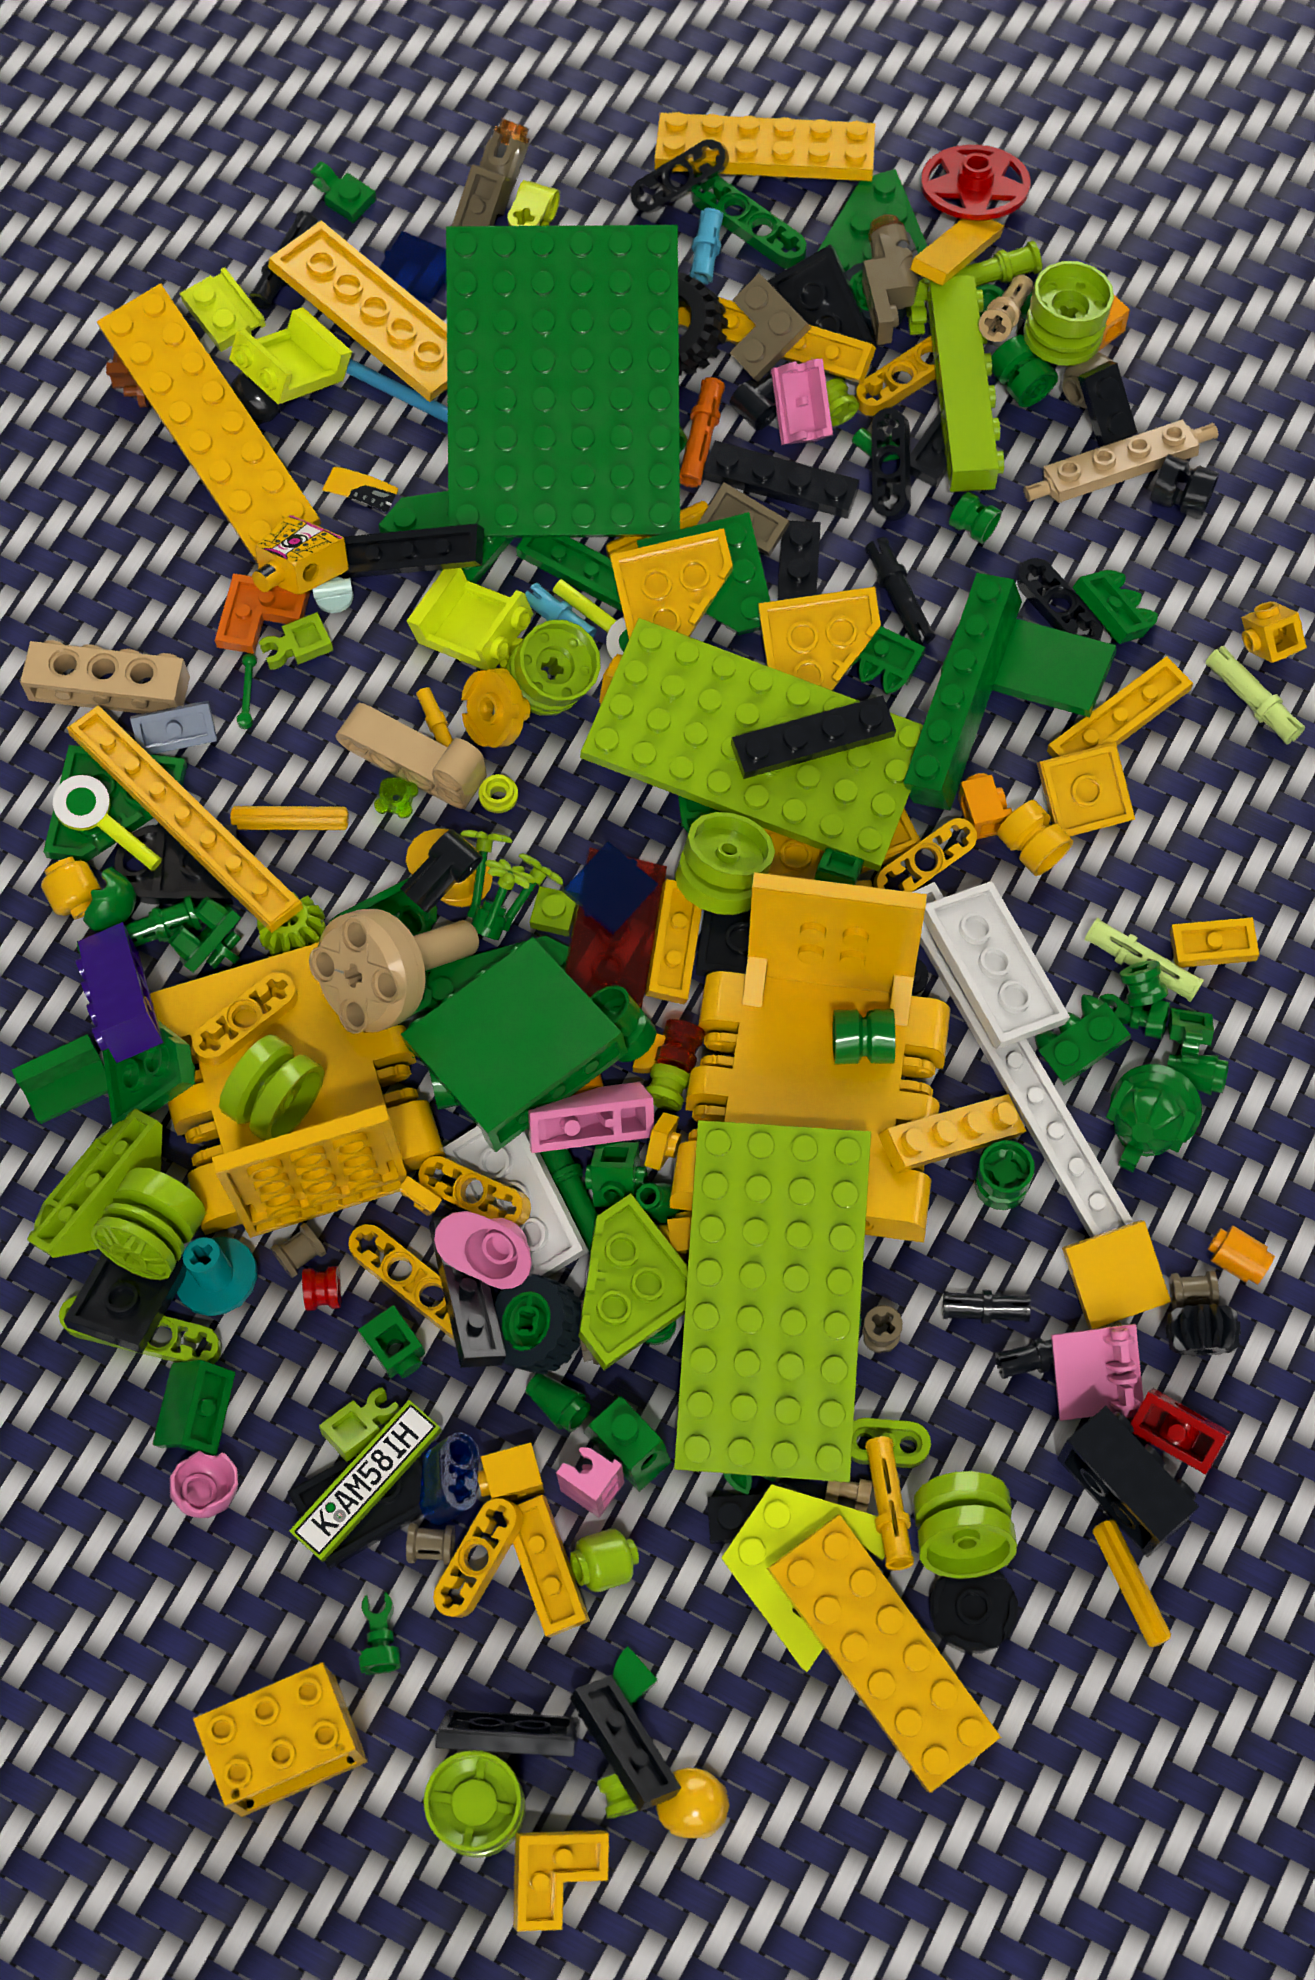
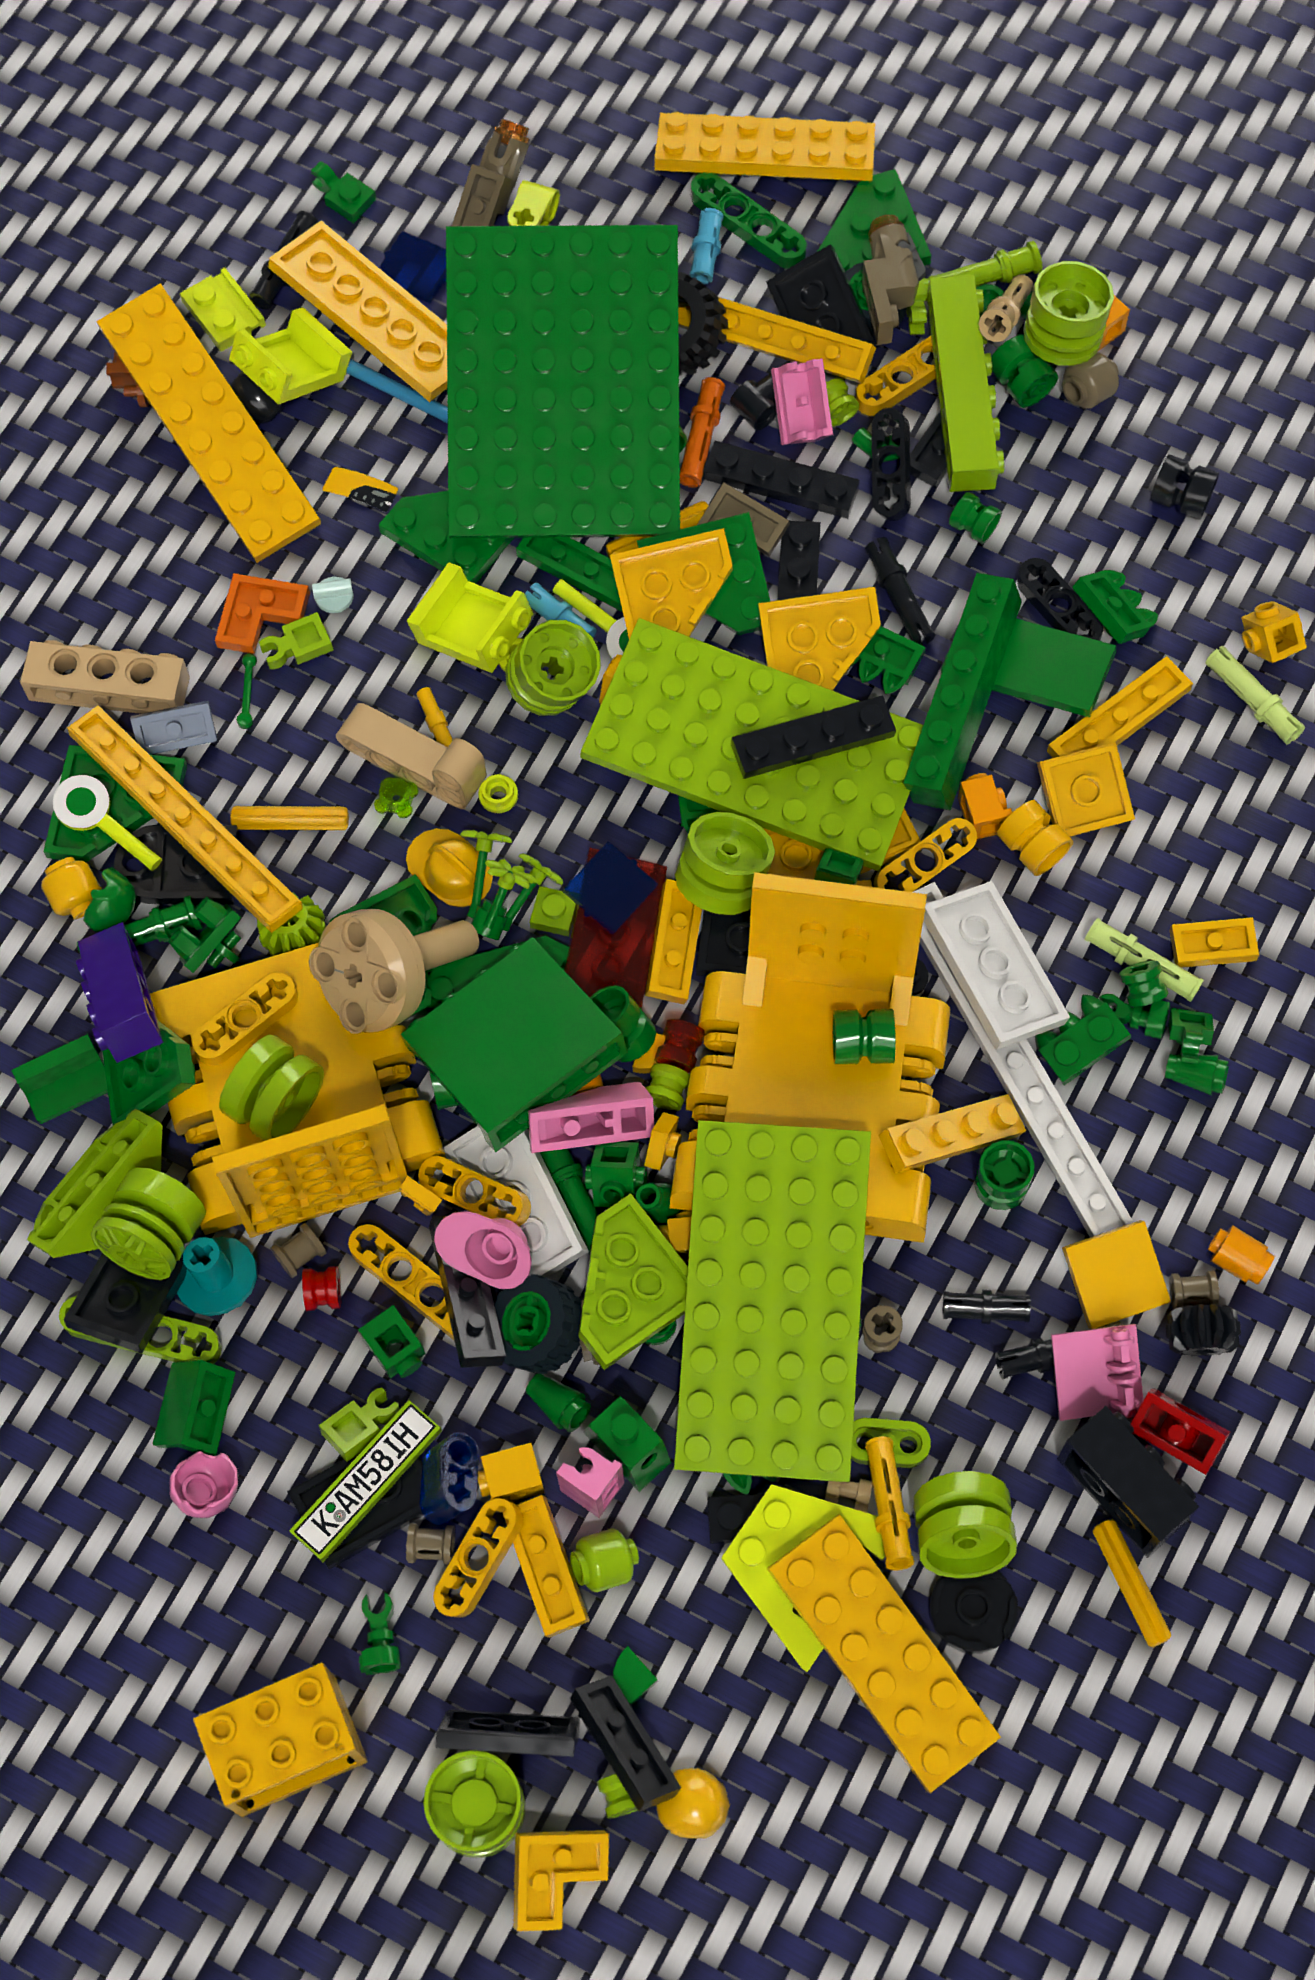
yellow torso [252,514,349,595] -> none
black plate [339,524,484,579] -> none
black piece [400,829,483,913] -> none
yellow plate [461,668,531,748] -> none
black beam [630,139,729,213] -> none
dark tan plate [730,273,812,382] -> none
yellow tile [910,219,1004,285] -> none
red wheel [921,144,1031,220] -> none
tan plate [1024,419,1218,503] -> none
black plate [1077,361,1138,447] -> none
green helmet [1106,1064,1202,1173] -> none

